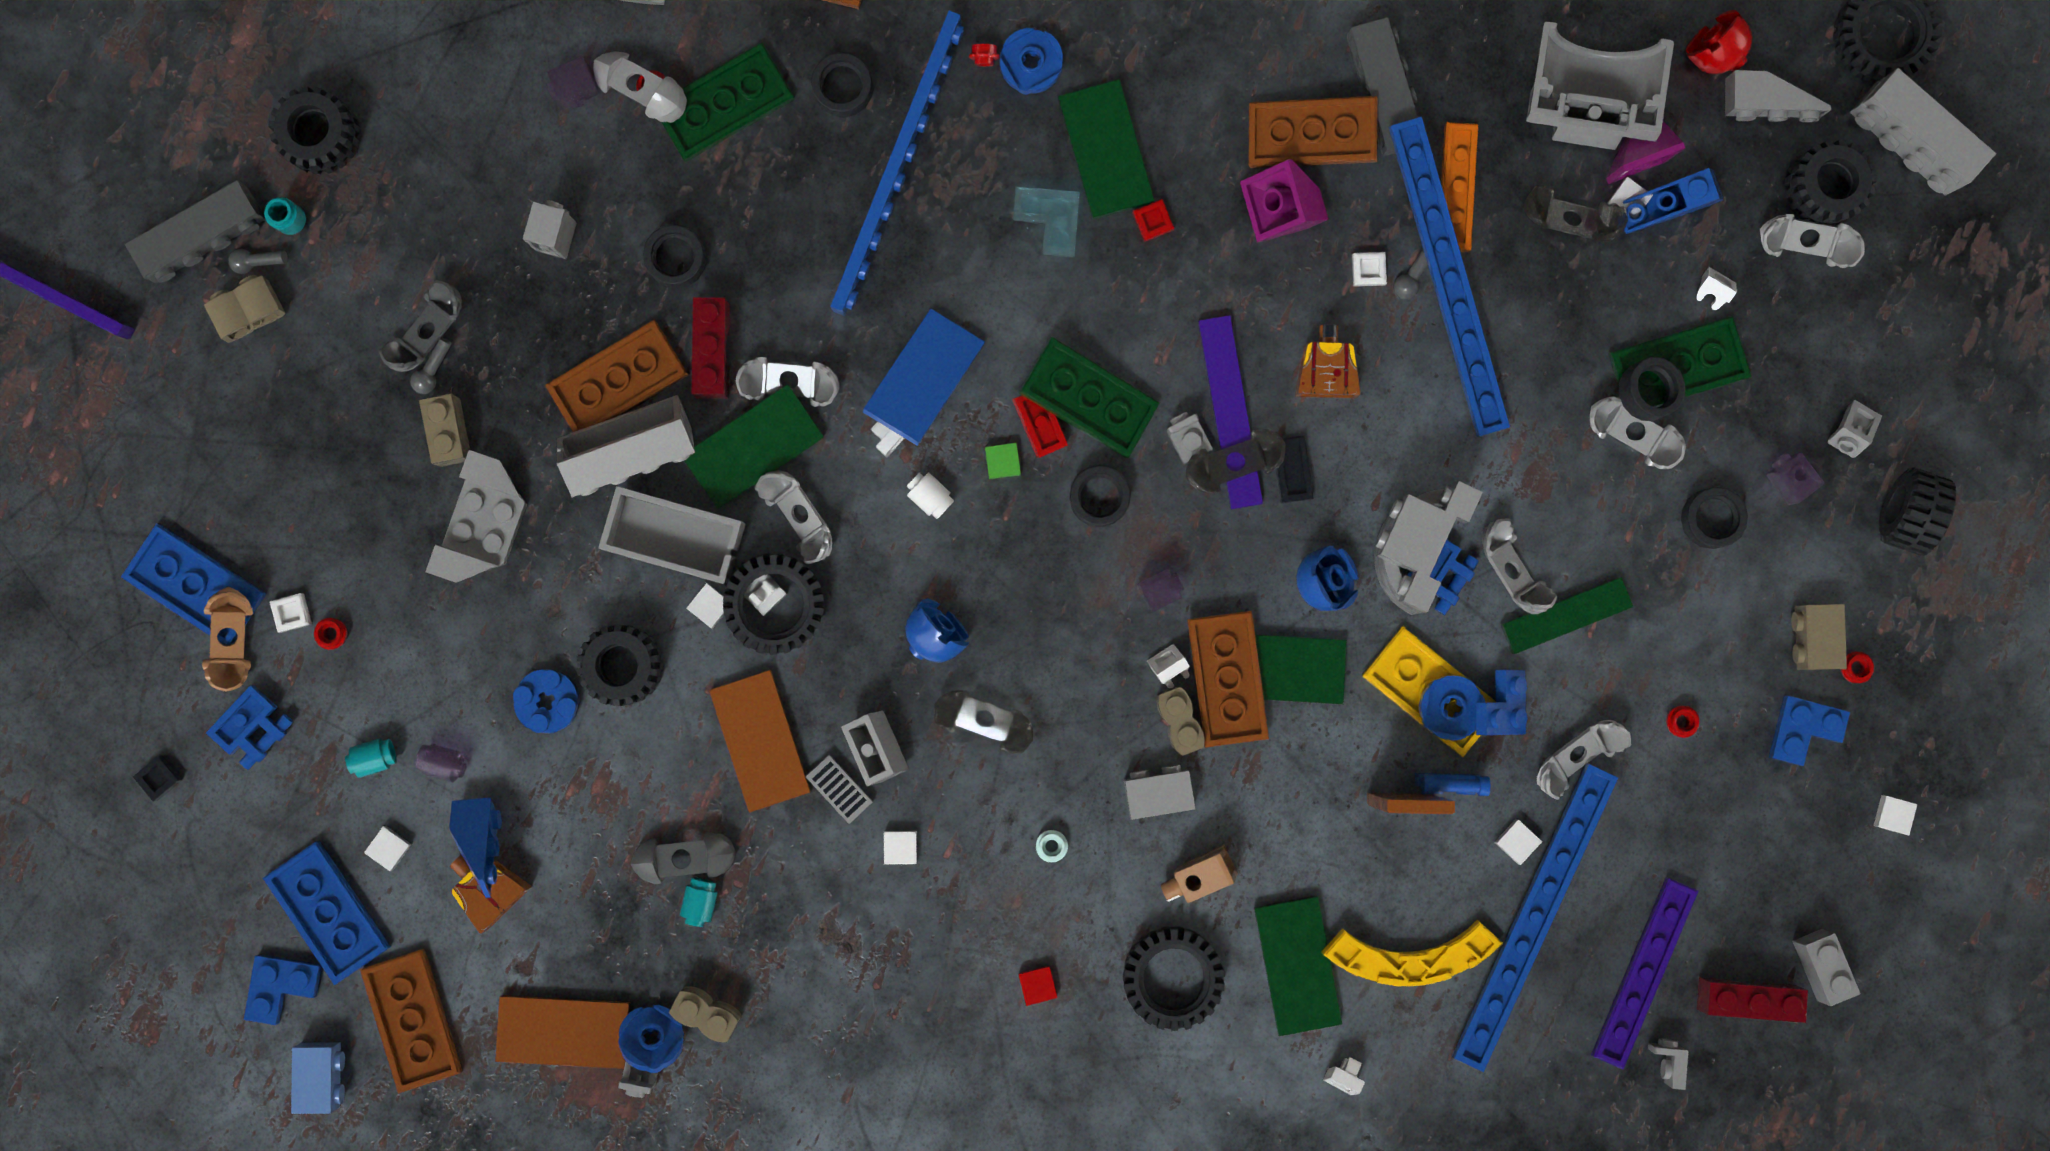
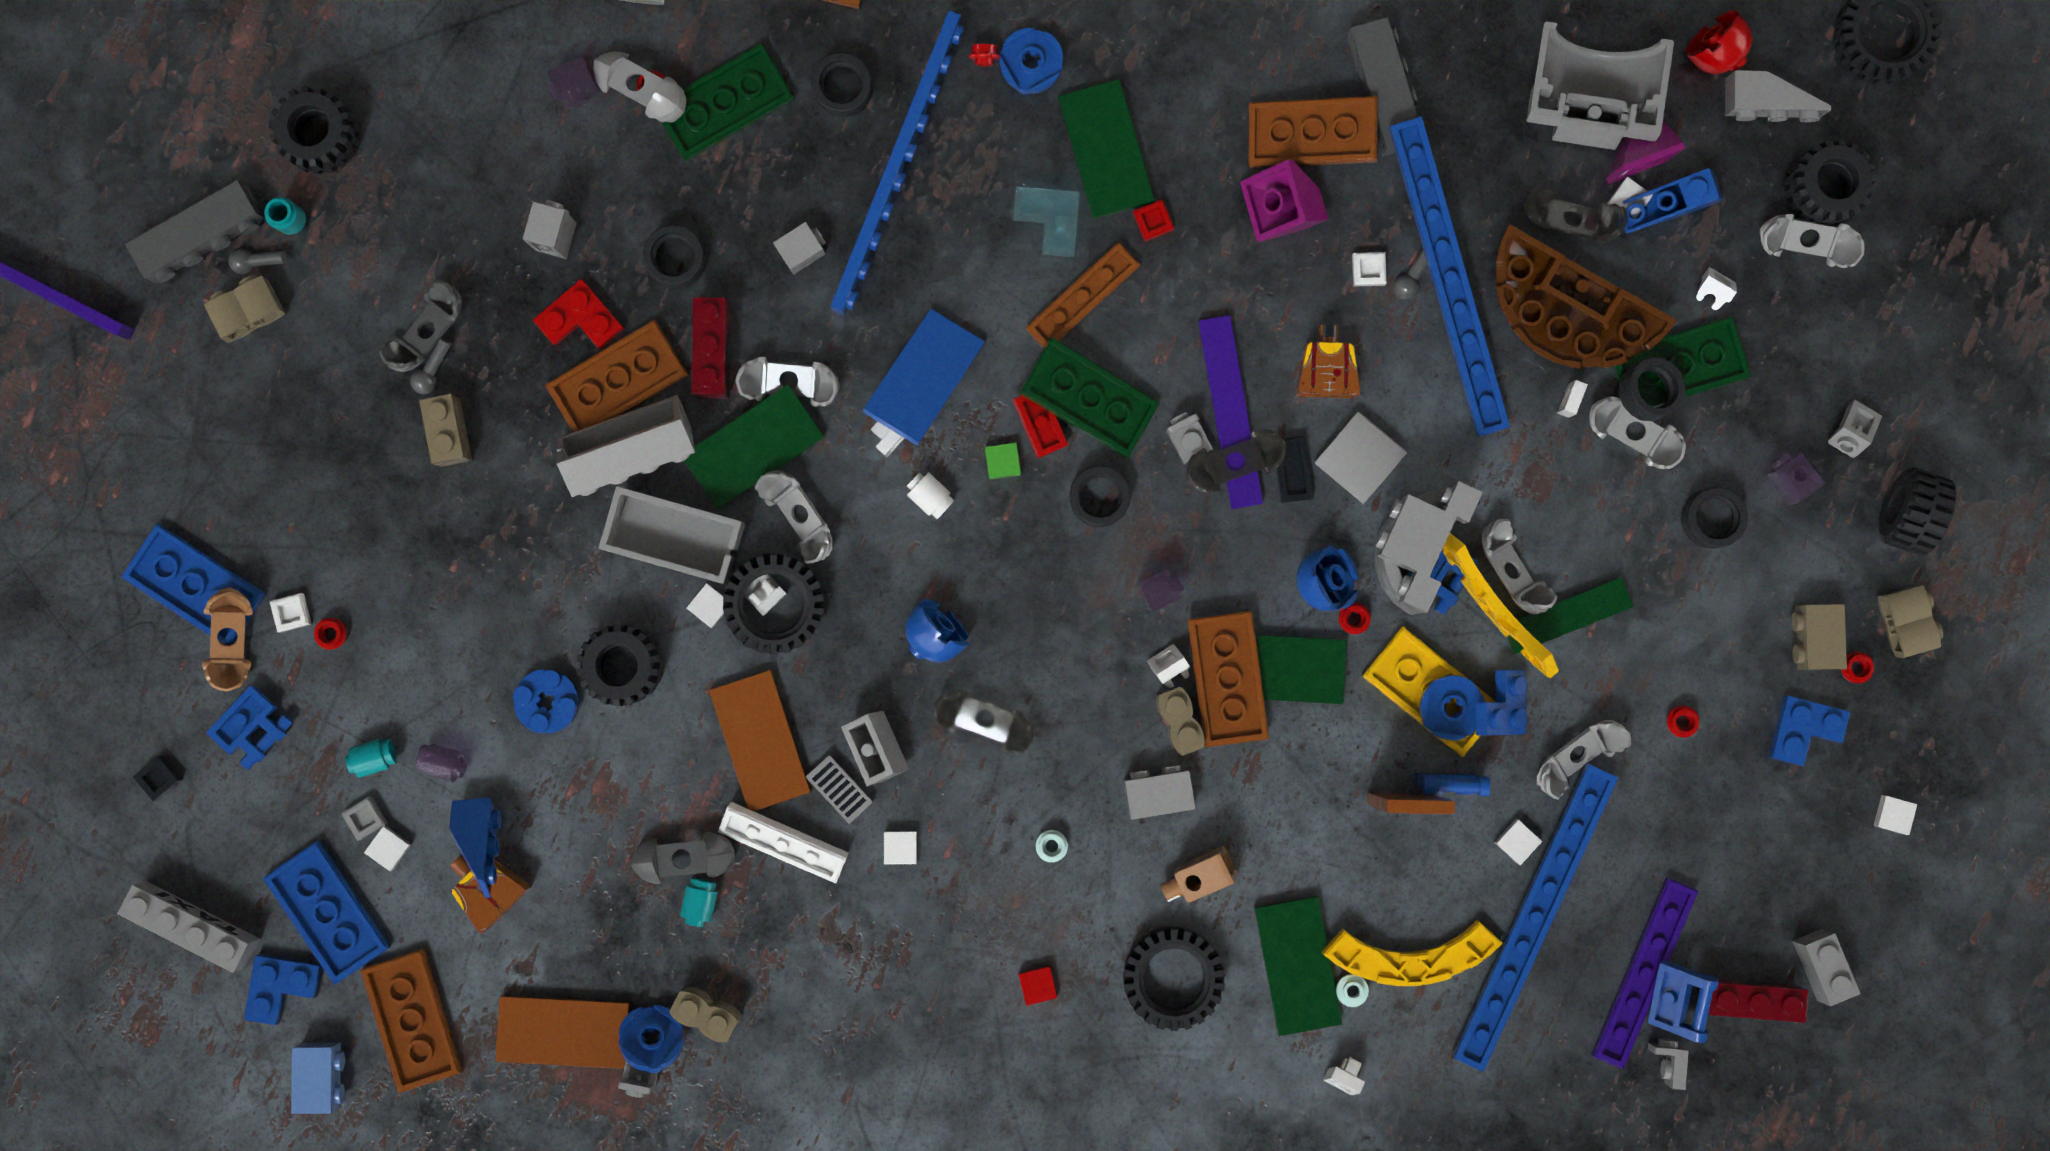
light grey piece [425,450,527,583] -> none
orange tile [1441,122,1478,252] -> none
light grey piece [1850,68,1997,196] -> none
none -> light grey brick [117,881,261,973]
none -> light grey tile [341,796,388,841]
none -> red plate [533,279,624,349]
none -> white tile [718,802,849,883]
none -> light grey brick [773,222,826,275]
none -> dark orange tile [1025,242,1140,348]
none -> light grey slope [1315,411,1407,504]
none -> light aqua plate [1336,974,1369,1007]
none -> red plate [1338,602,1371,634]
none -> yellow tile [1442,533,1559,679]
none -> reddish brown brick [1495,224,1677,369]
none -> white tile [1557,380,1588,418]
none -> blue plate [1648,960,1719,1043]
none -> dark tan brick [1878,585,1943,658]

